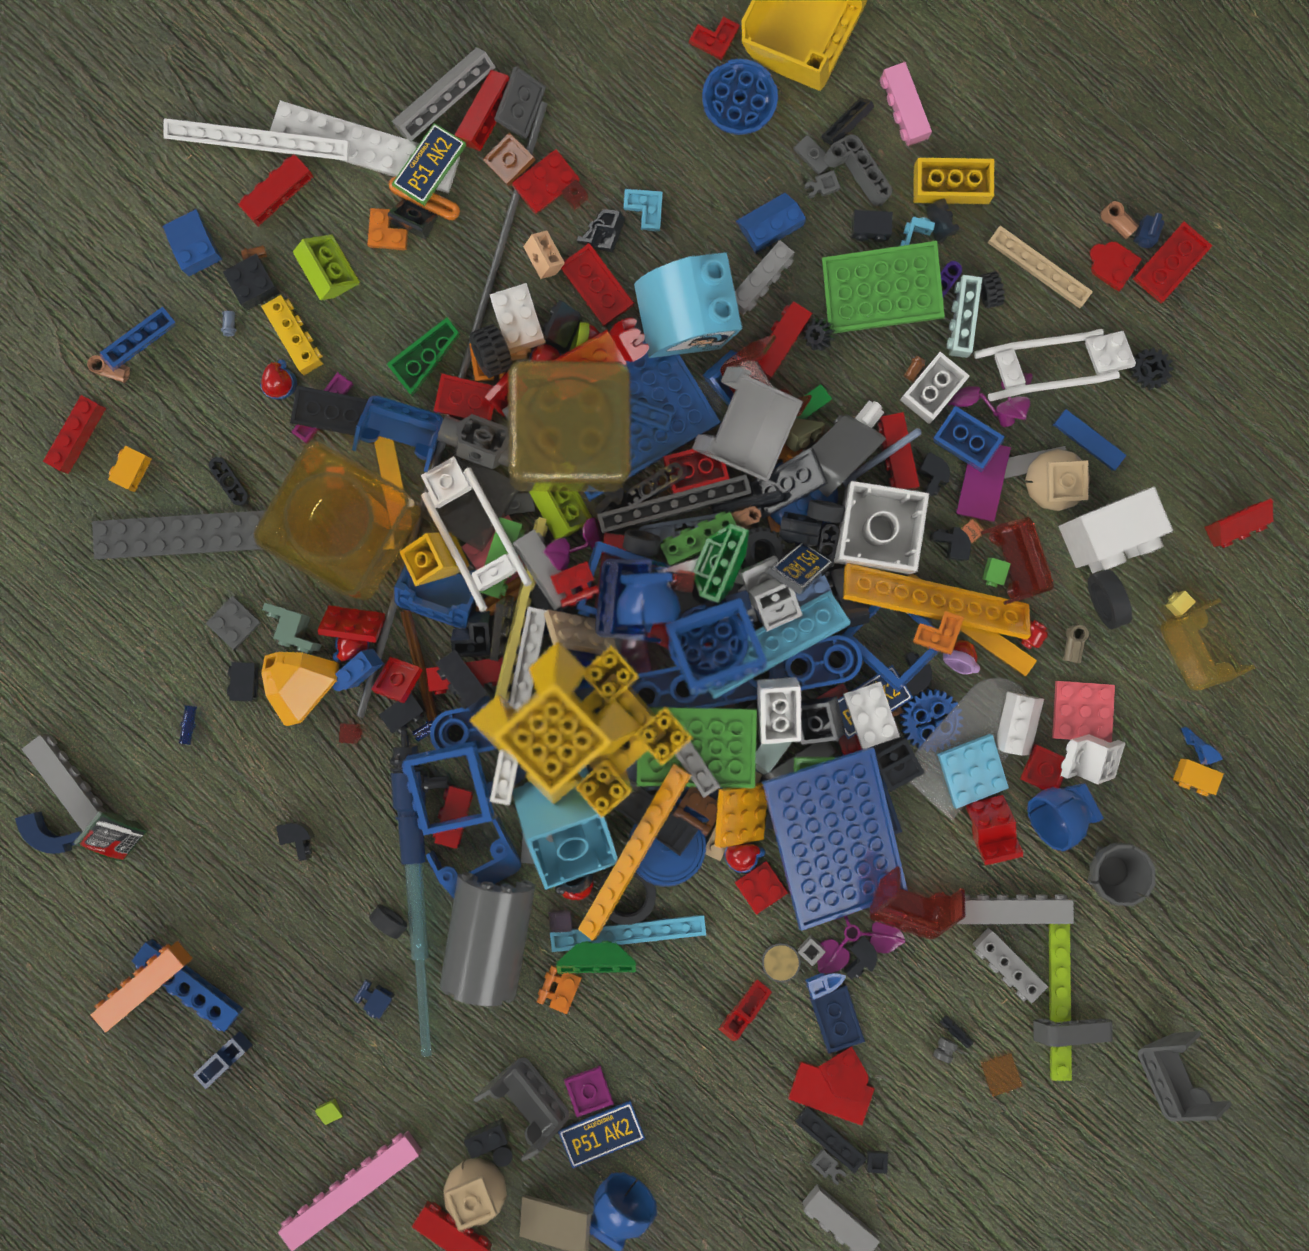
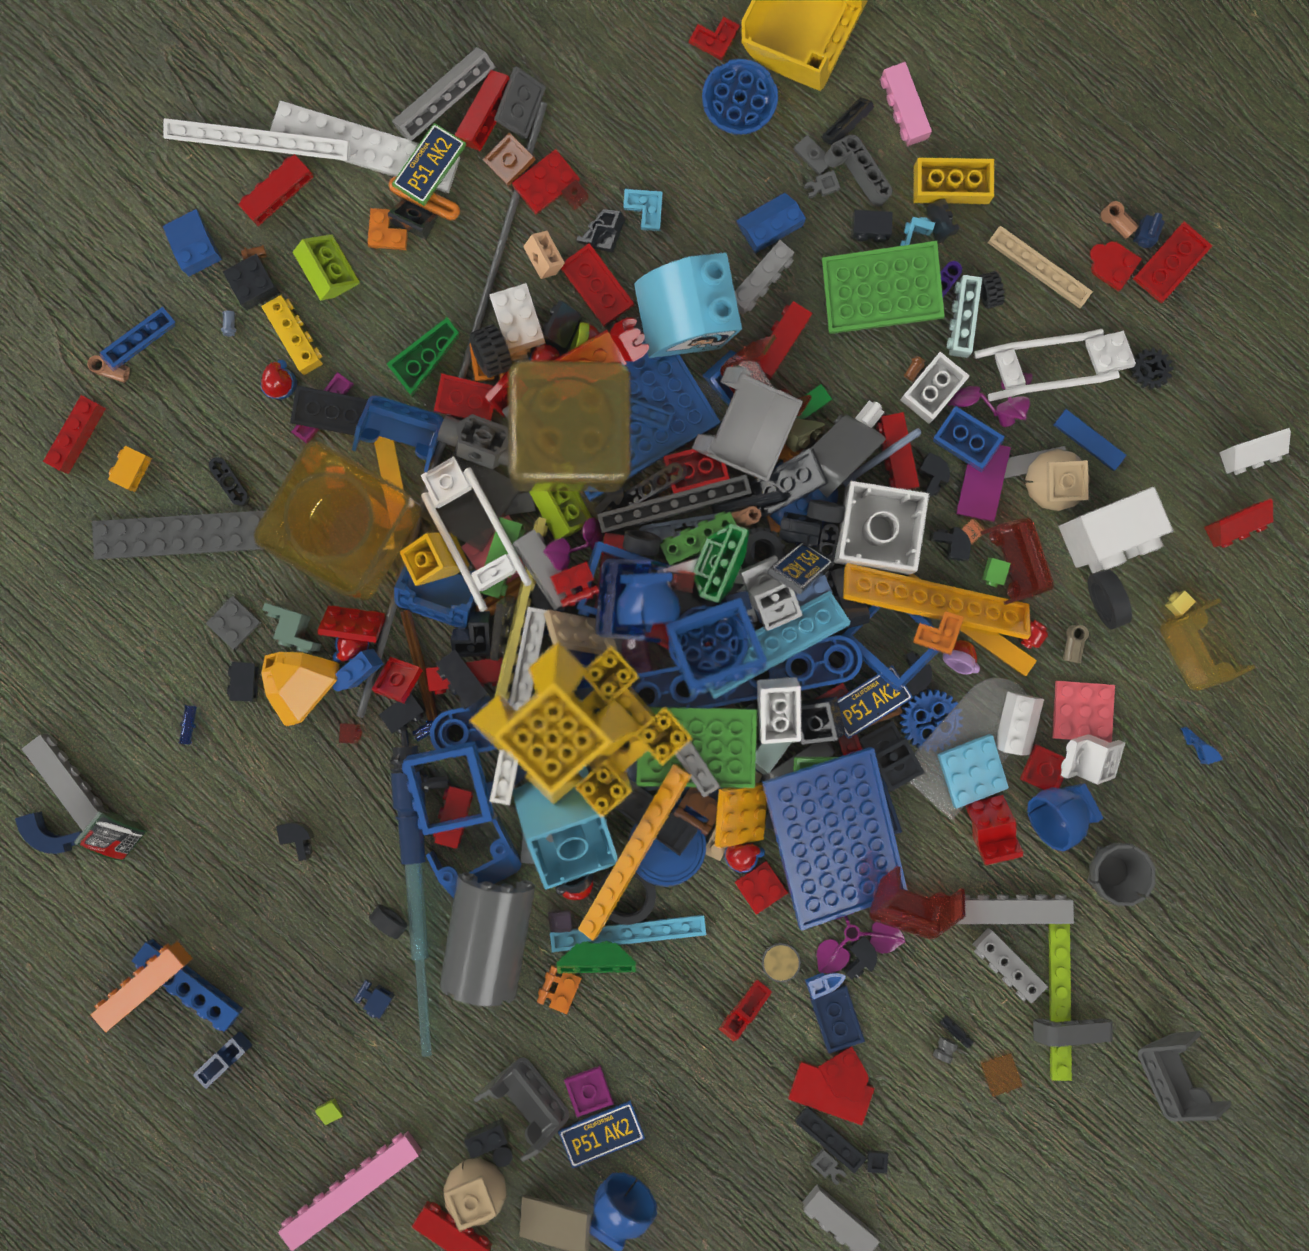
light grey brick [798,935,826,966] -> none
black gear [803,318,835,351] -> none
white plate [843,682,900,749] -> none
light orange brick [1173,759,1224,797] -> none
none -> white slope [1219,428,1291,475]

